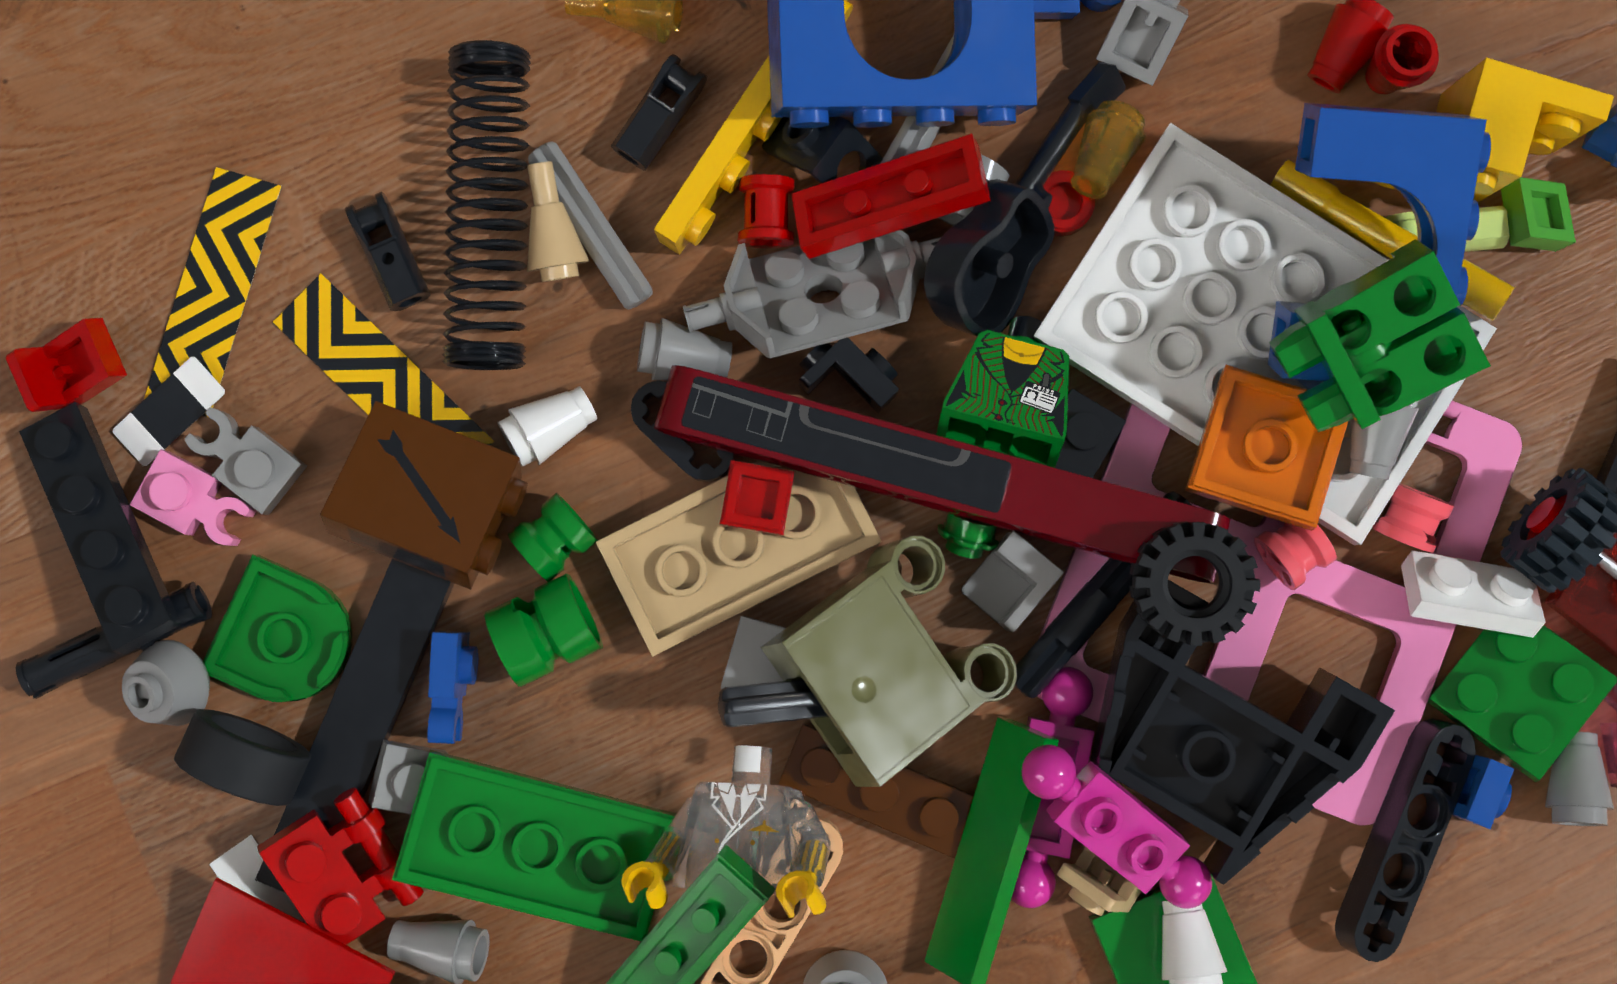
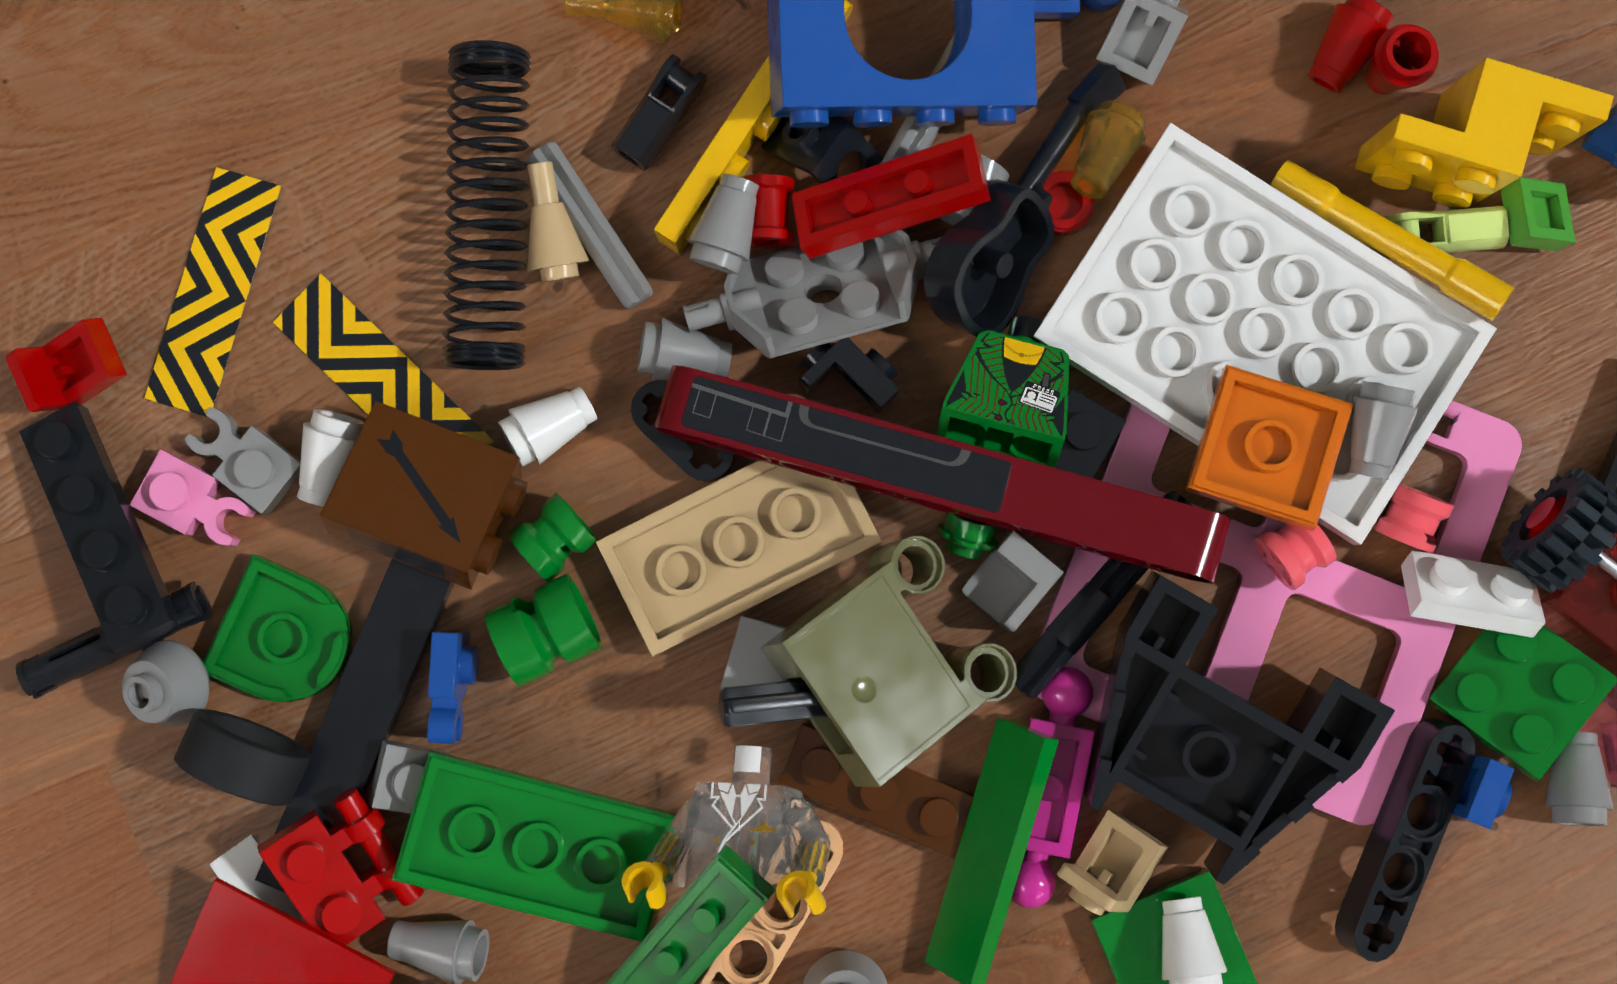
sticker [113,357,225,466] -> none
black bar [345,192,430,311] -> none
red tile [720,460,795,536] -> none
dark pink plate [1022,745,1212,909] -> none
black tyre [1129,521,1260,646] -> none
blue arch [1268,103,1491,381] -> none
green hips [1269,239,1491,432] -> none
none -> white cone [297,409,364,507]
none -> light grey cone [688,174,759,275]

